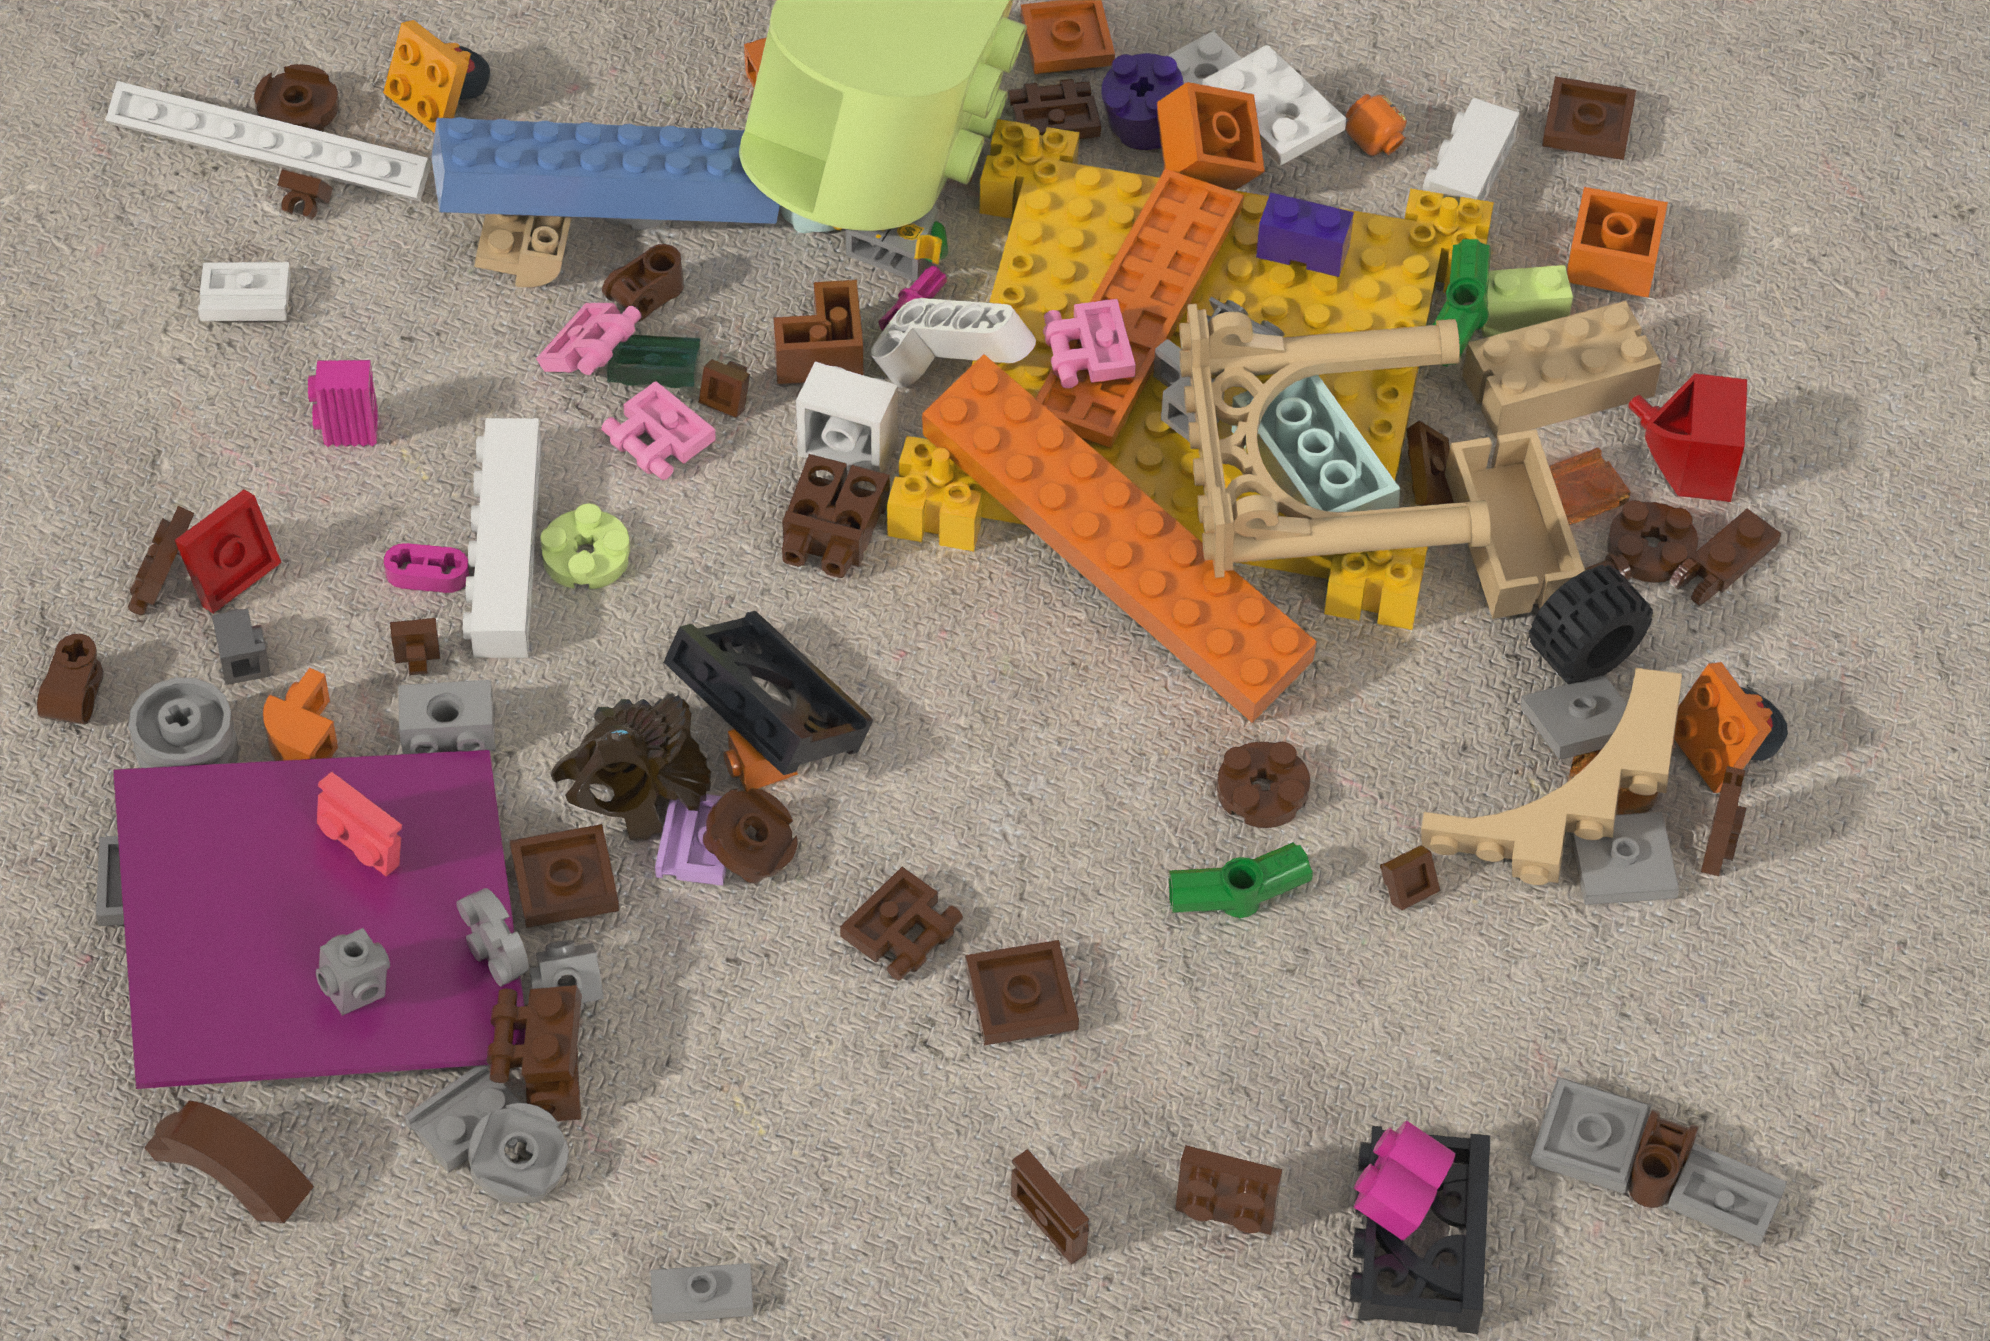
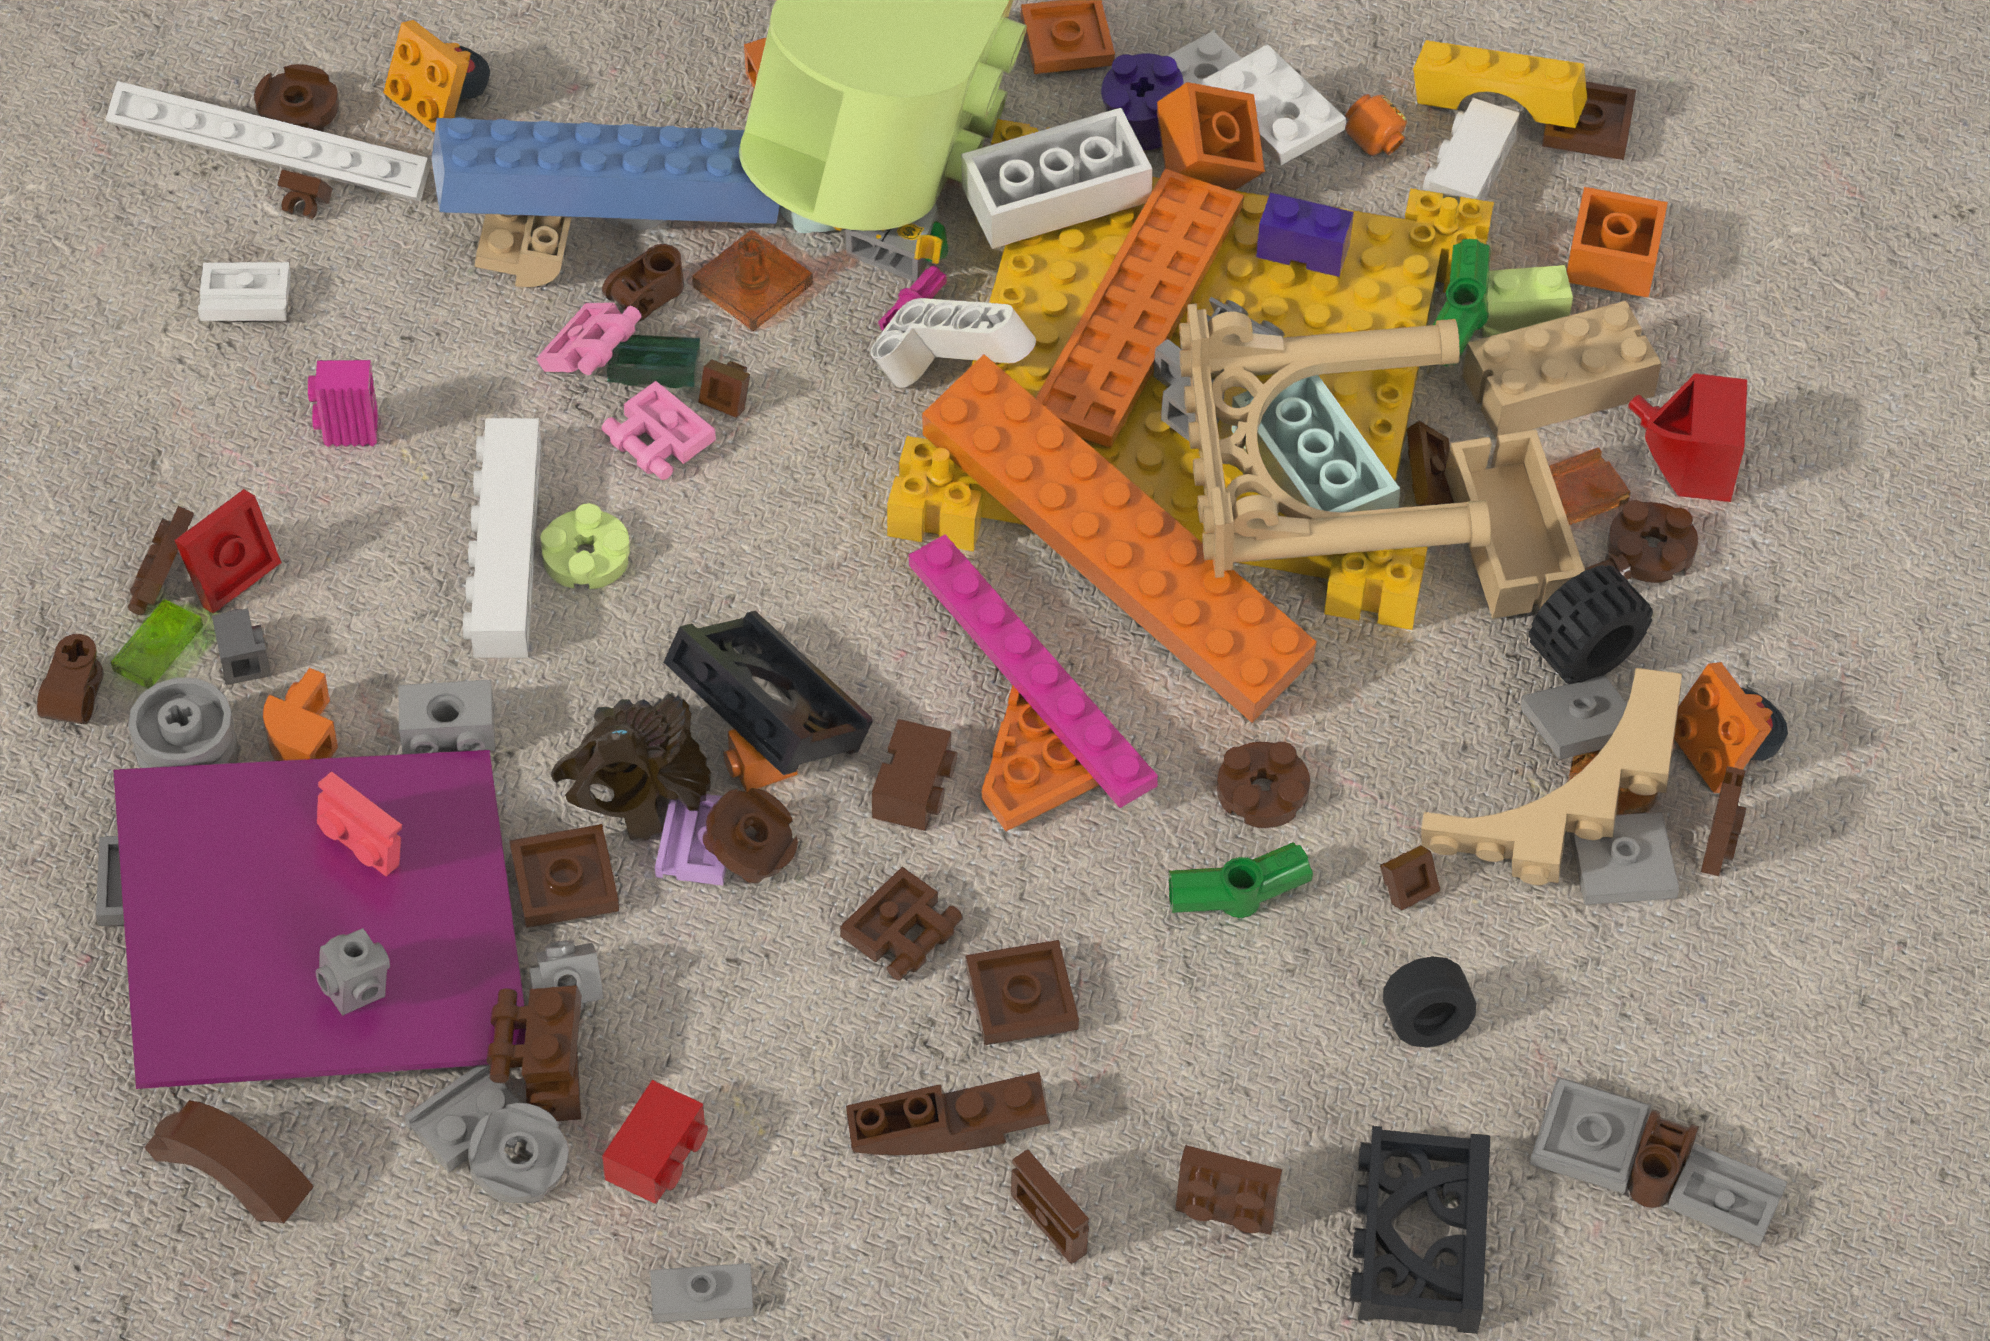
dark pink beam [384,543,470,593] -> none
reddish brown tile [390,618,441,676] -> none
light grey plate [456,888,529,986] -> none
dark orange brick [773,280,864,384] -> none
reddish brown hips [782,454,890,578] -> none
white brick [796,362,898,473] -> none
reddish brown plate [1008,79,1101,139] -> none
bright pink plate [1043,299,1135,388] -> none
dark pink brick [1354,1120,1456,1241] -> none
reddish brown hinge [1669,508,1781,606] -> none
none -> clear neon green plate [111,599,203,689]
none -> red brick [602,1080,708,1204]
none -> clear orange tile [692,229,813,331]
none -> reddish brown slope [846,1072,1050,1155]
none -> reddish brown brick [872,719,958,831]
none -> dark pink plate [908,534,1158,808]
none -> white brick [961,108,1153,249]
none -> orange plate [982,685,1099,831]
none -> black tyre [1383,956,1477,1048]
none -> yellow arch [1413,40,1587,128]

